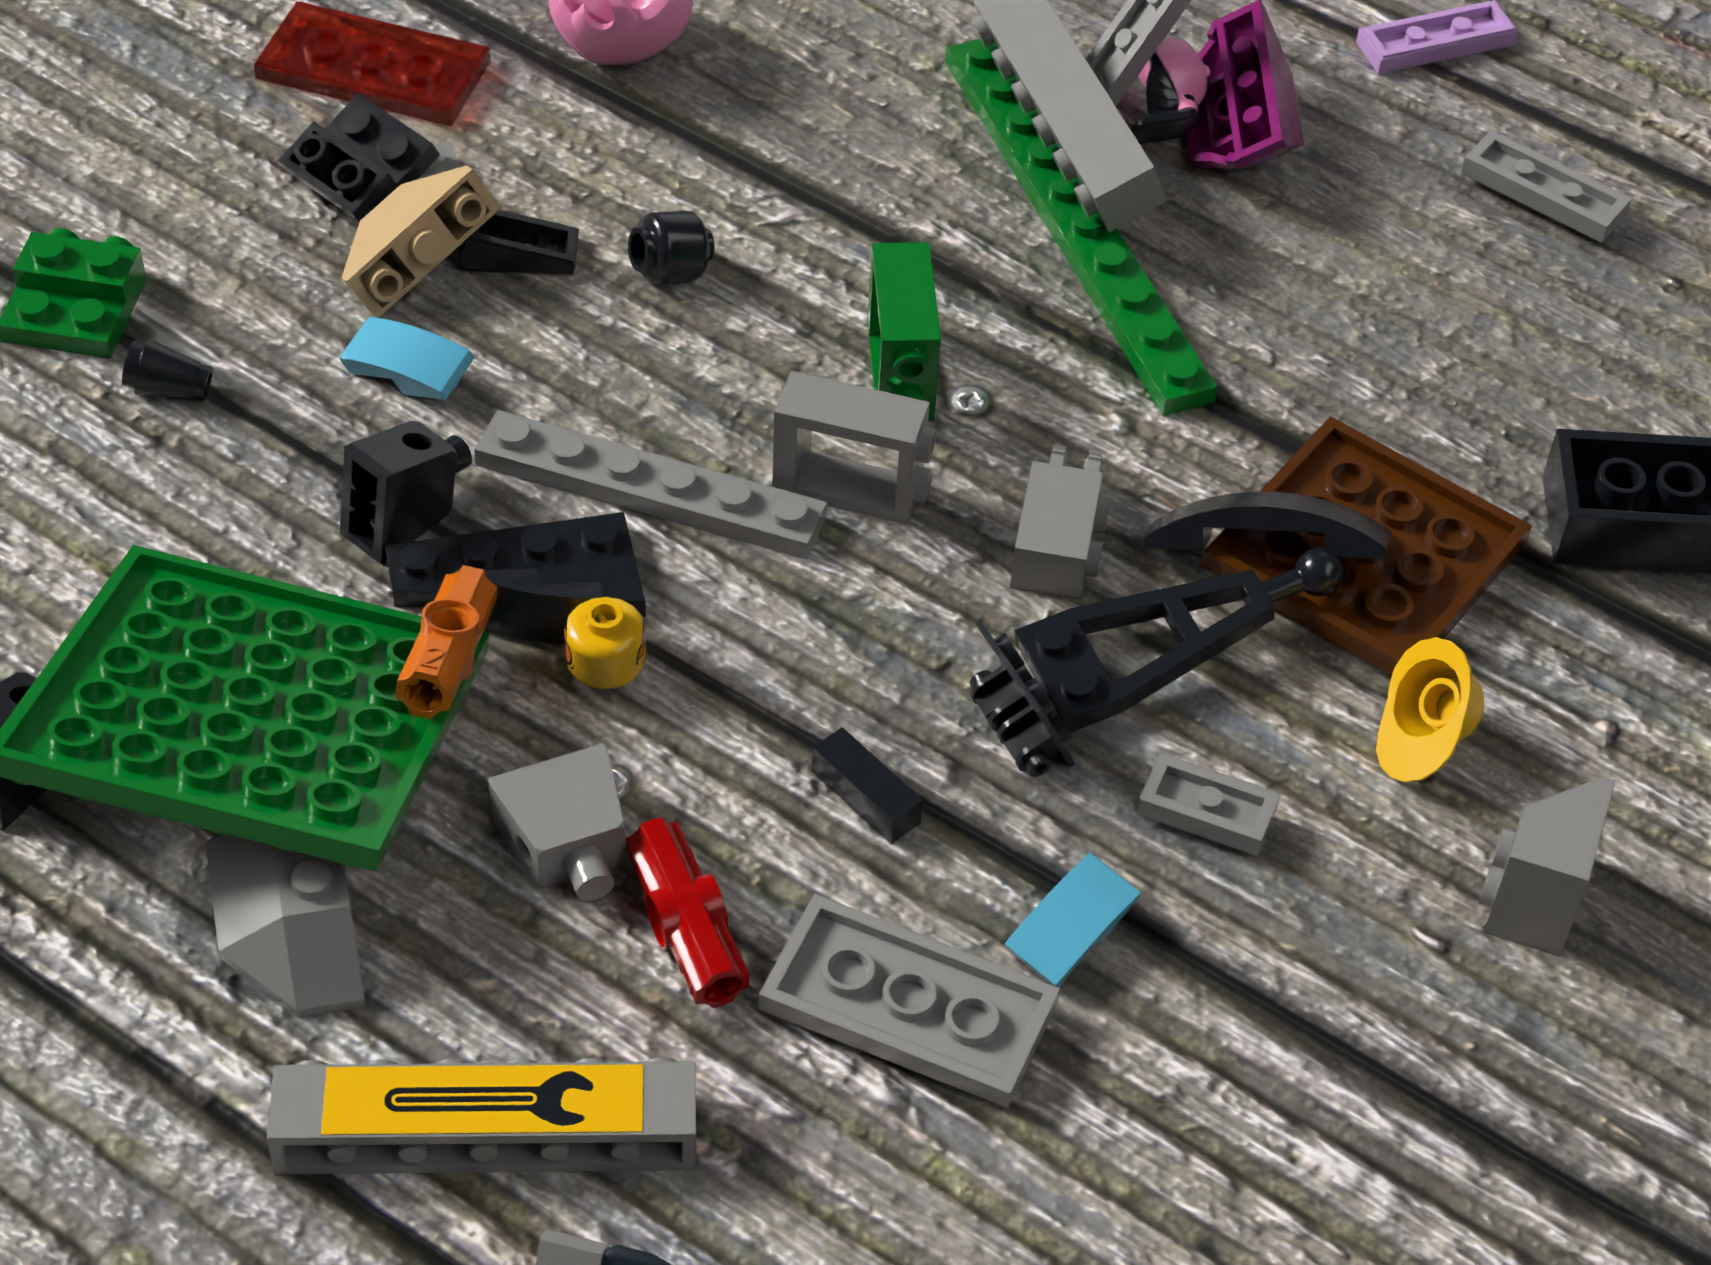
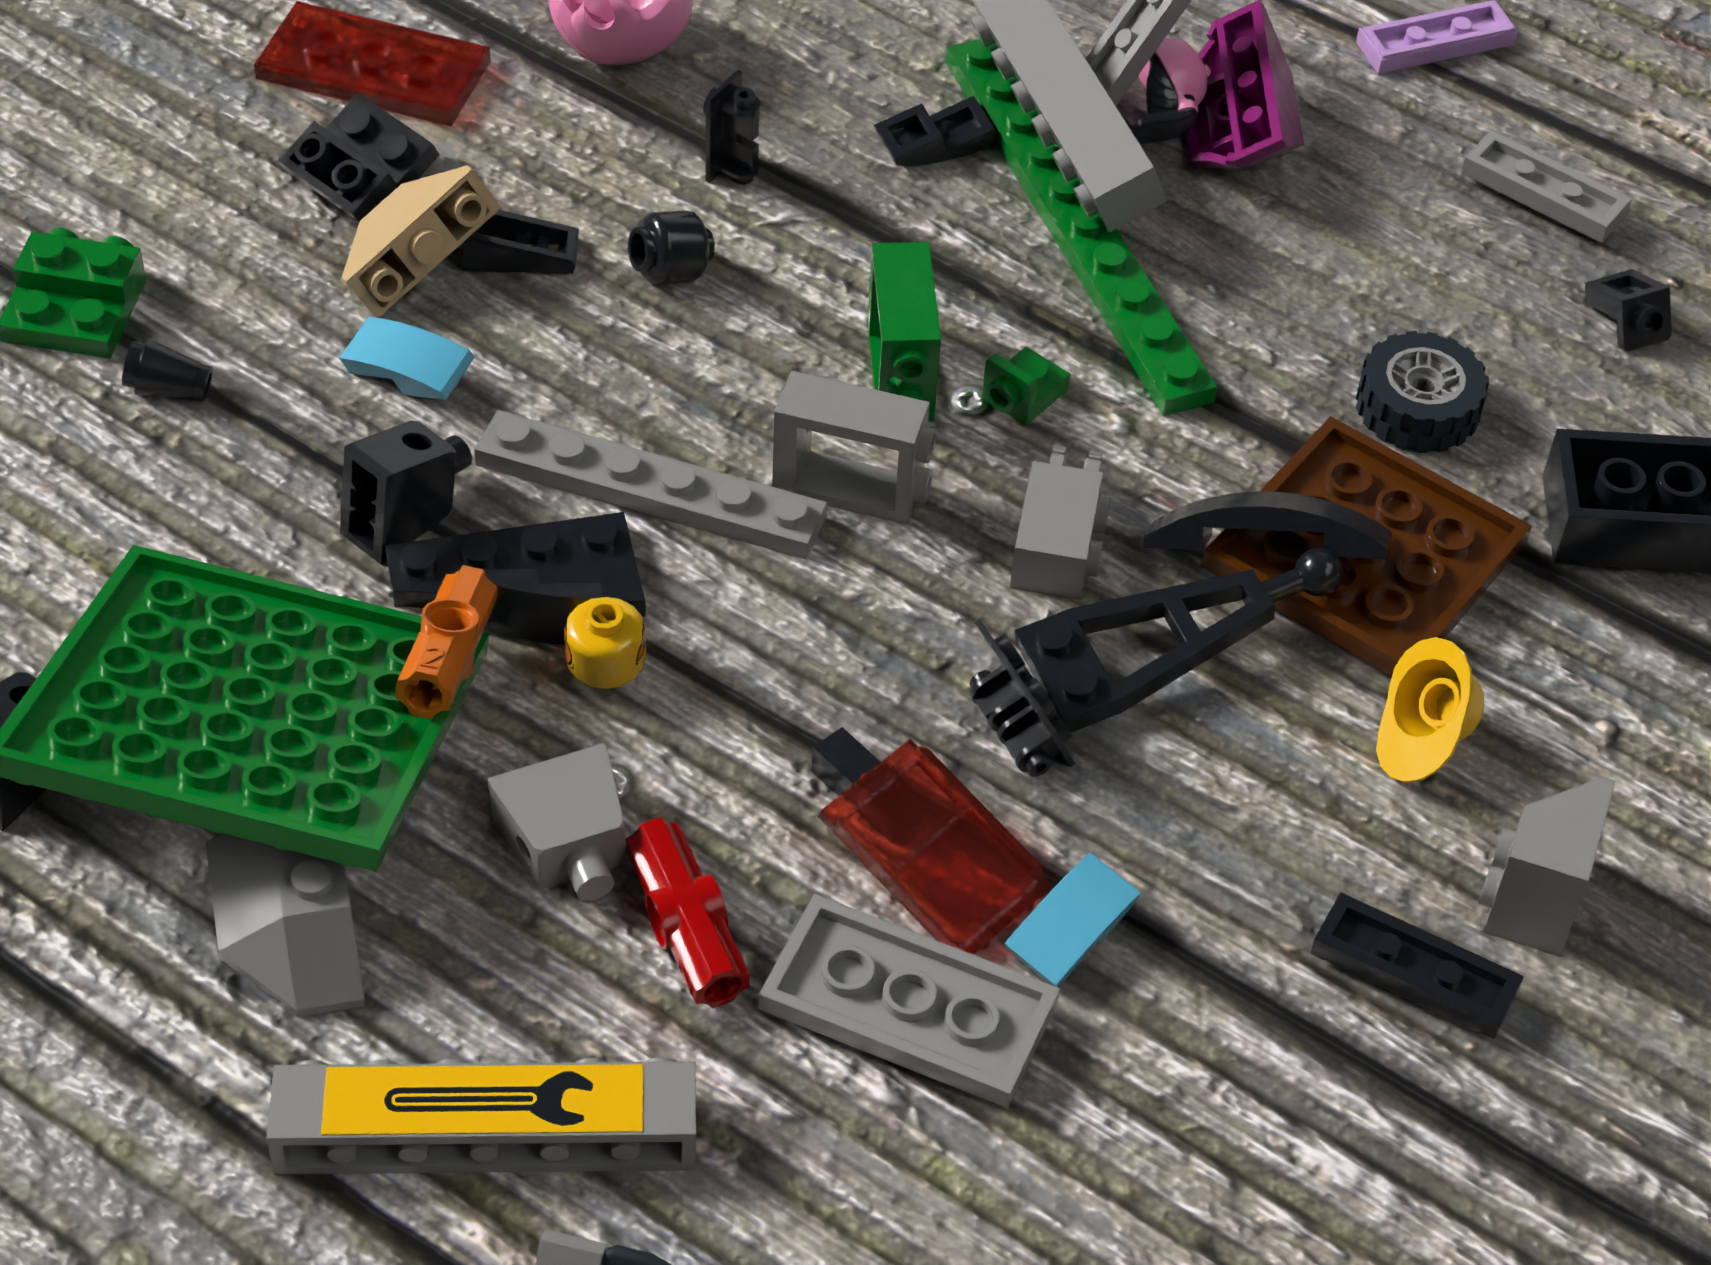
light grey plate [1137,753,1281,856] -> none
none -> black hinge [703,69,760,185]
none -> clear red piece [818,739,1053,955]
none -> black slope [874,96,998,166]
none -> green bracket [982,346,1071,426]
none -> black plate [1310,892,1524,1039]
none -> black wheel [1356,331,1489,453]
none -> black bracket [1585,269,1672,352]

